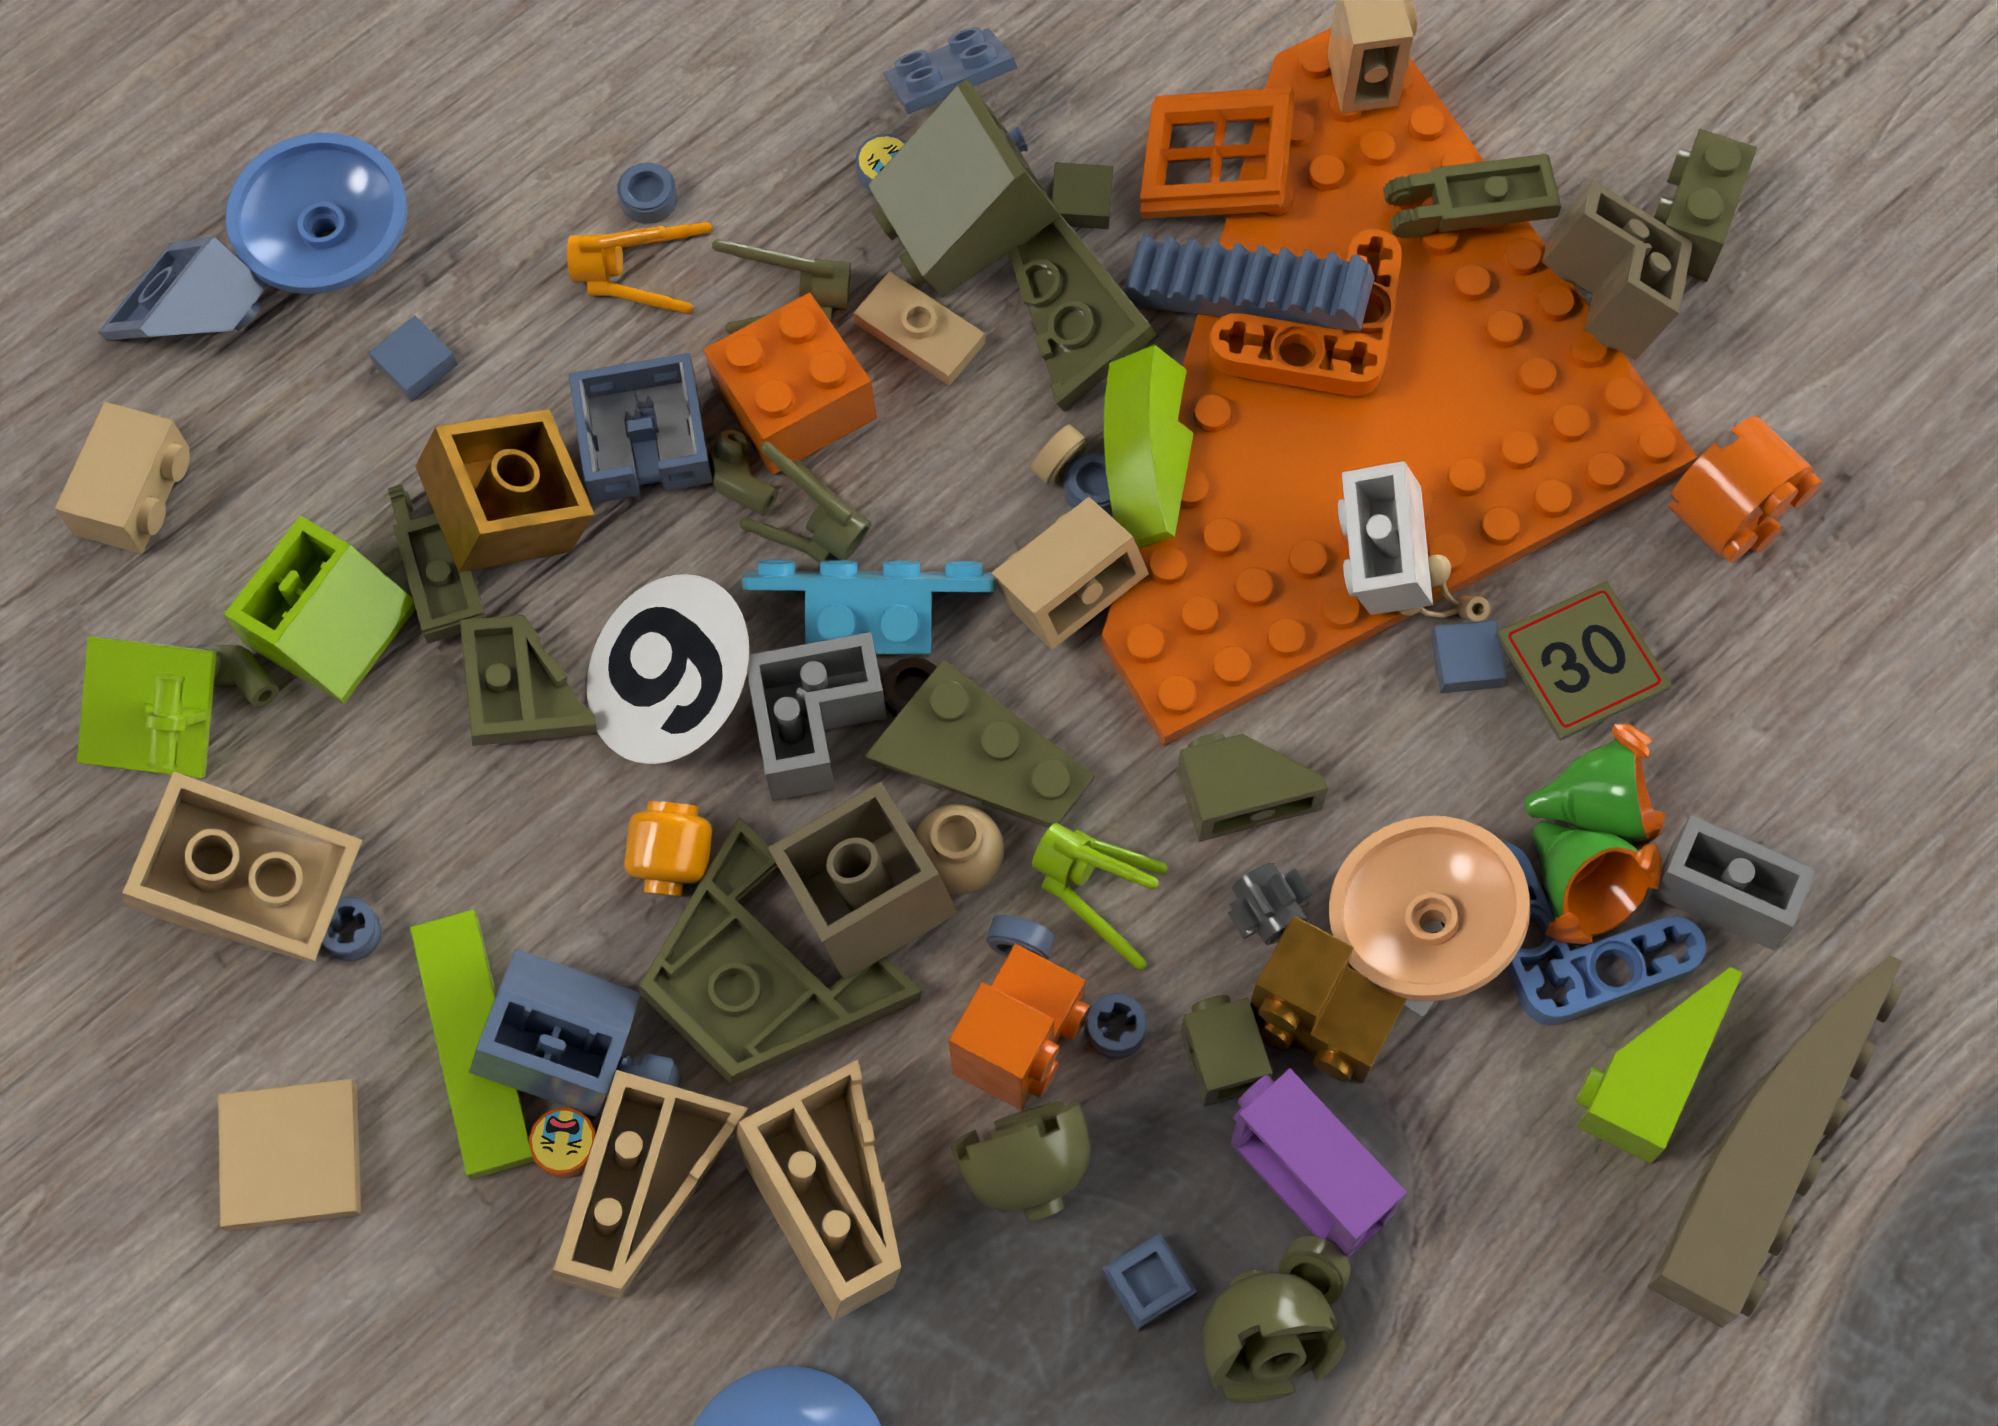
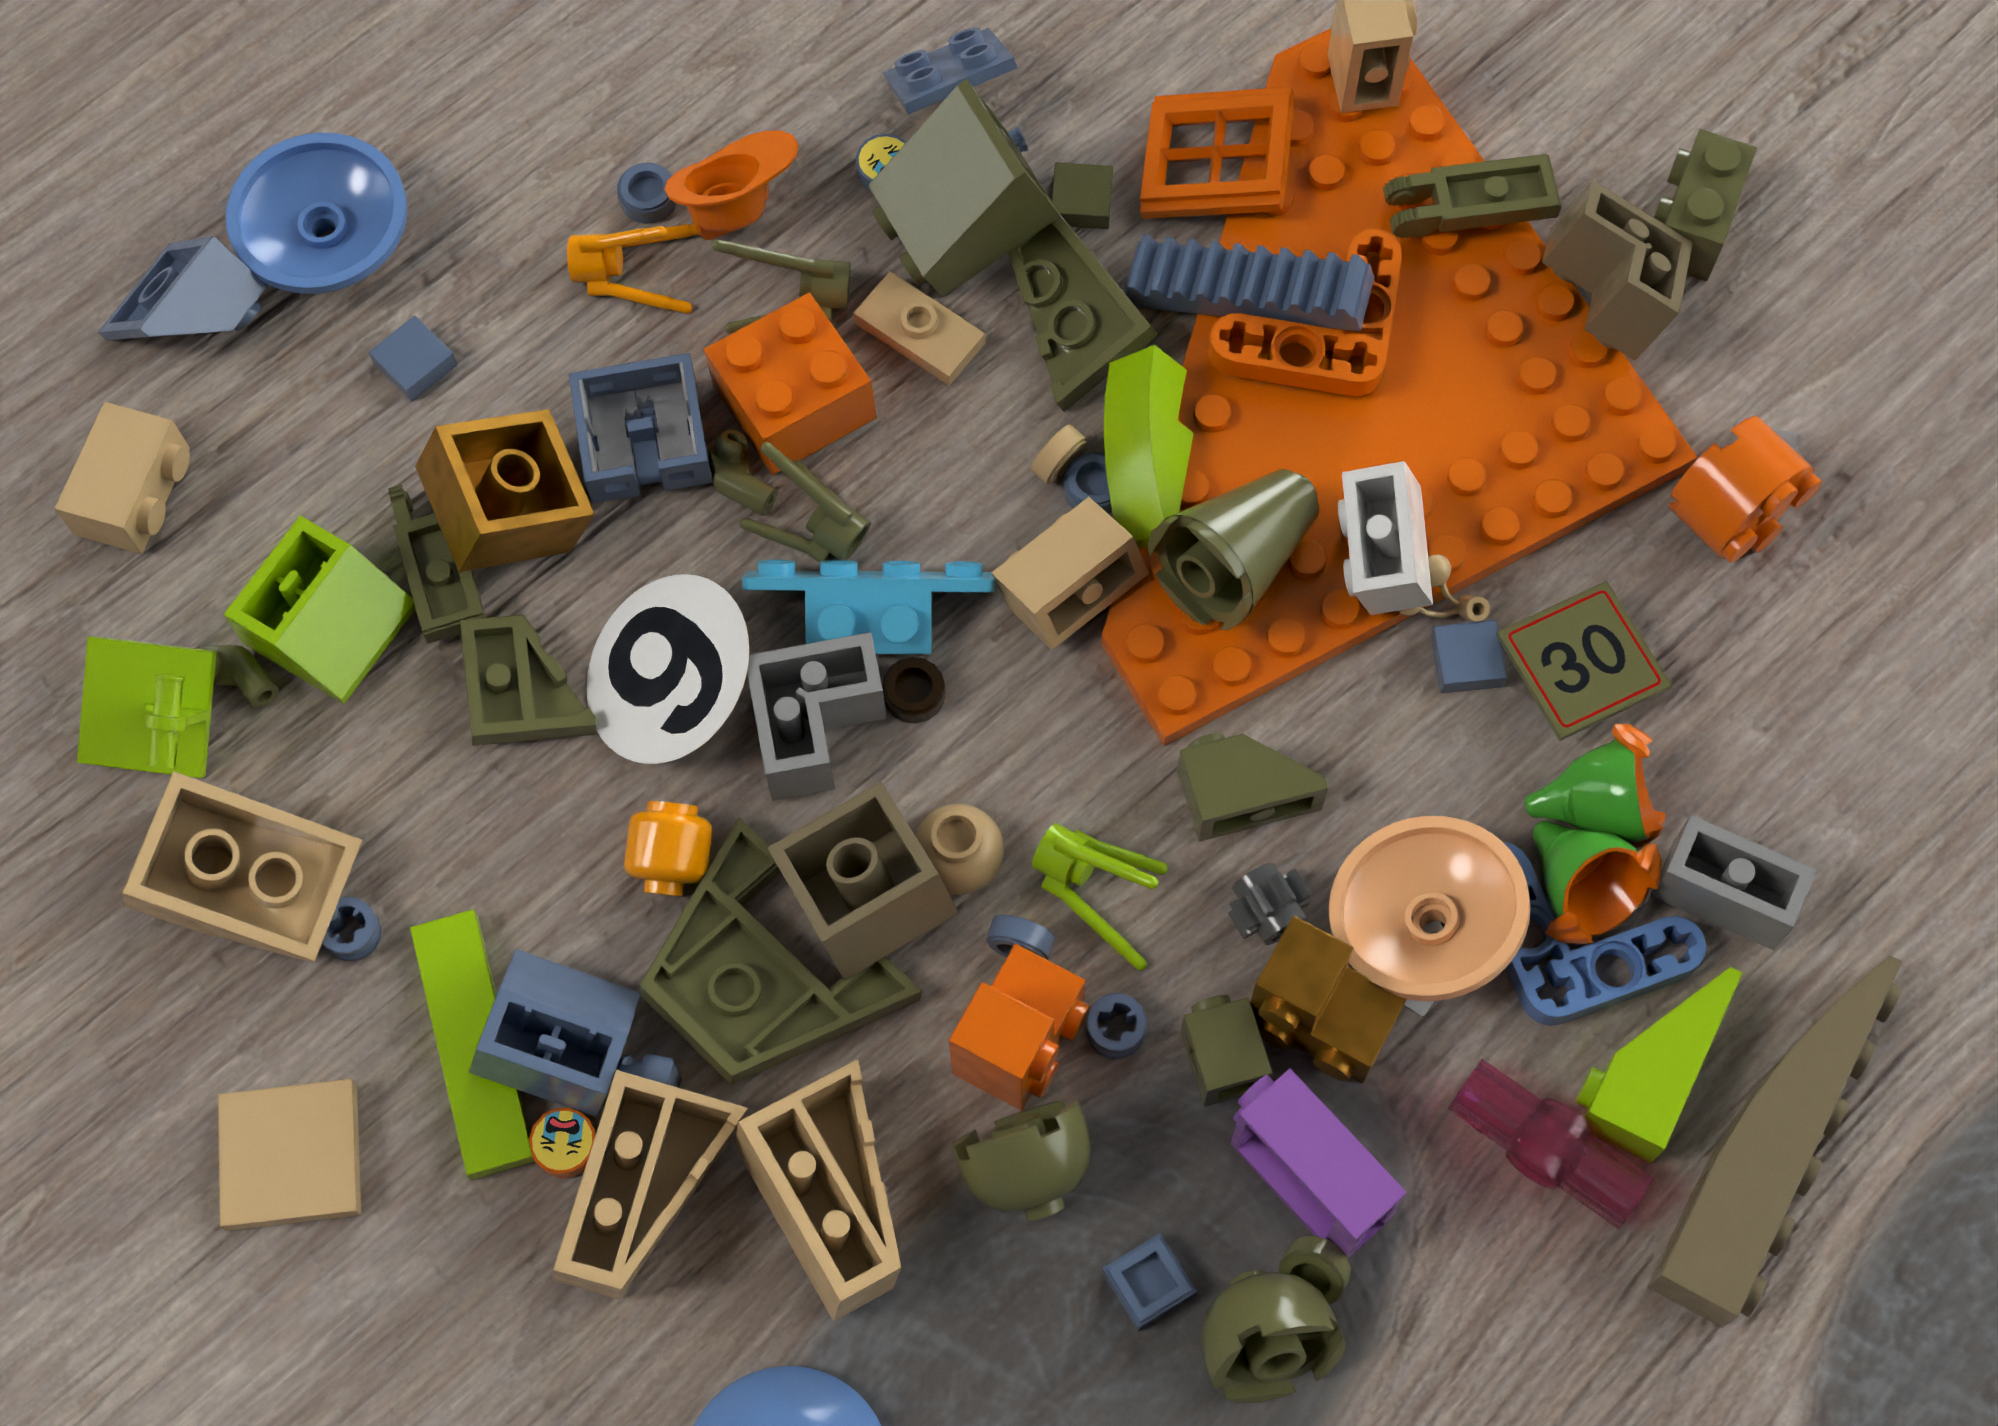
olive wing [864,659,1095,828] -> none
none -> orange piece [664,130,799,240]
none -> olive cone [1147,469,1319,630]
none -> clear pink piece [1448,1059,1654,1230]

